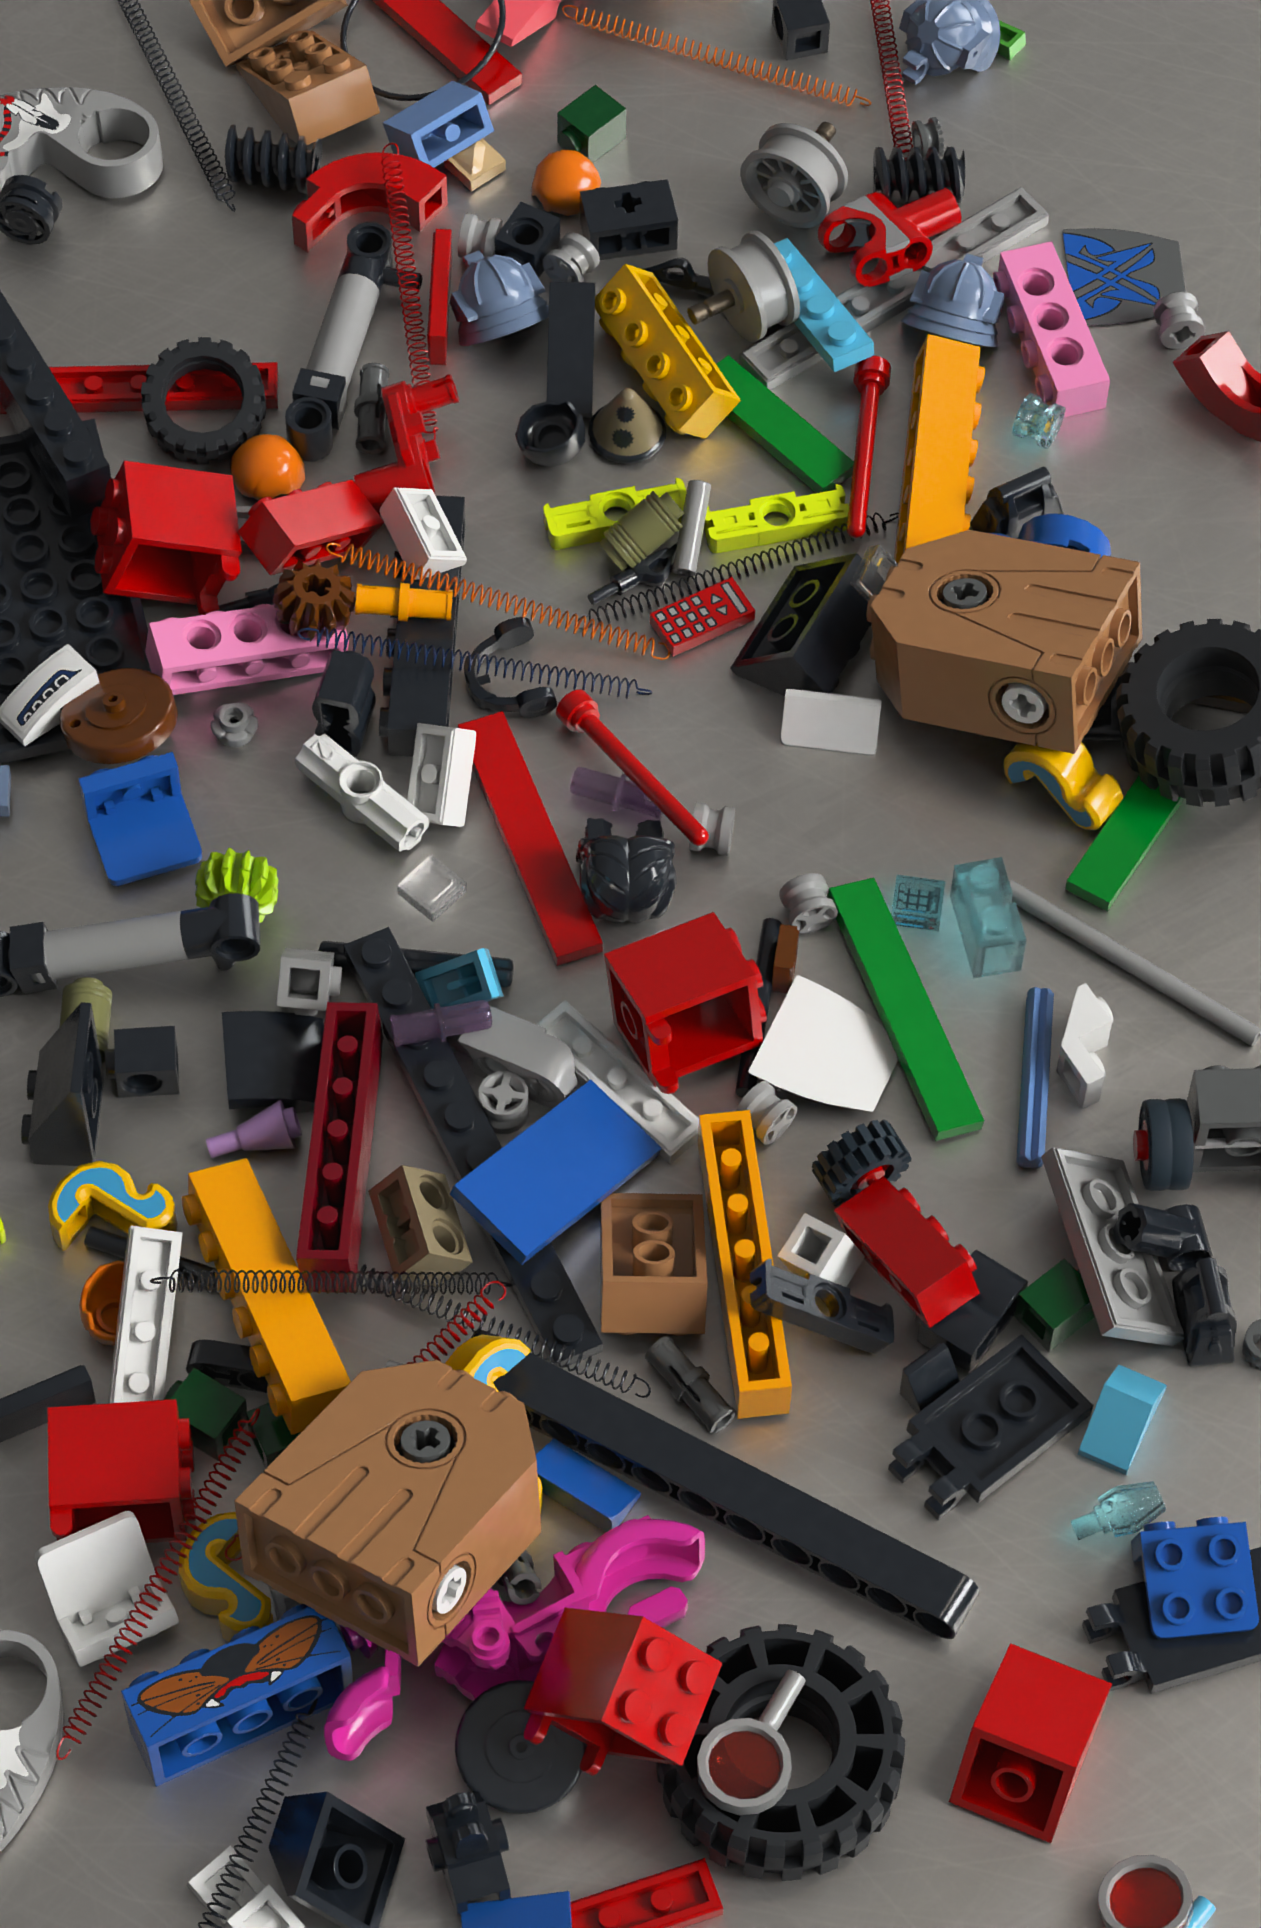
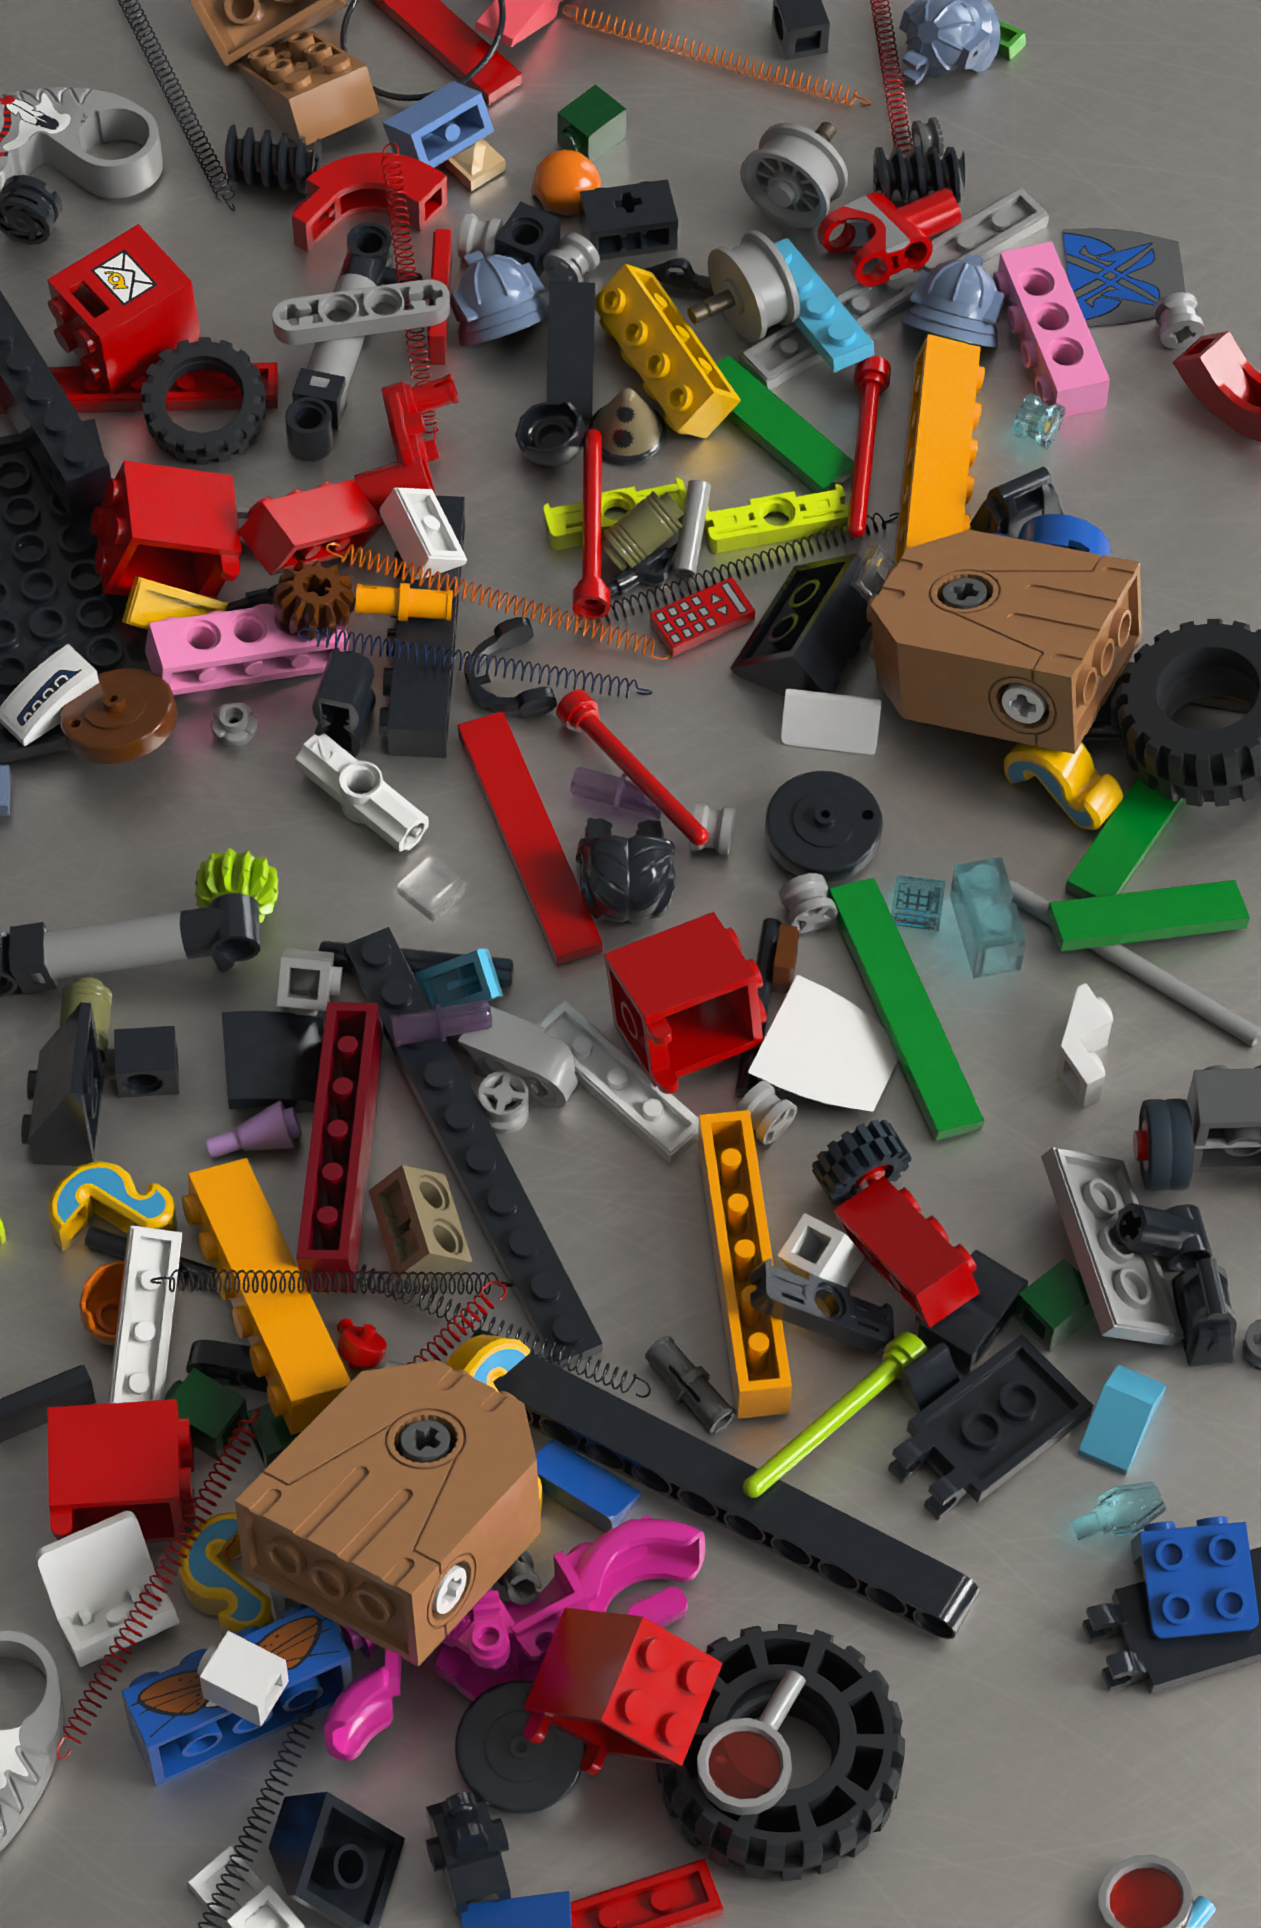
blue bracket [78,752,202,886] -> none
orange hair [230,434,305,500] -> none
dark grey pin [354,363,389,454] -> none
white slope [407,723,476,827] -> none
blue tile [450,1079,662,1265] -> none
medium nougat slope [600,1193,708,1336] -> none
red slope [949,1643,1112,1843] -> none
medium blue axle [1016,987,1054,1169] -> none
none -> red container [47,224,201,394]
none -> yellow tile [122,576,228,629]
none -> white brick [197,1631,289,1727]
none -> light grey beam [272,279,450,345]
none -> red piece [337,1318,387,1370]
none -> red piece [572,429,610,620]
none -> lime piece [743,1331,928,1498]
none -> black wheel [765,770,883,882]
none -> green tile [1047,880,1250,952]

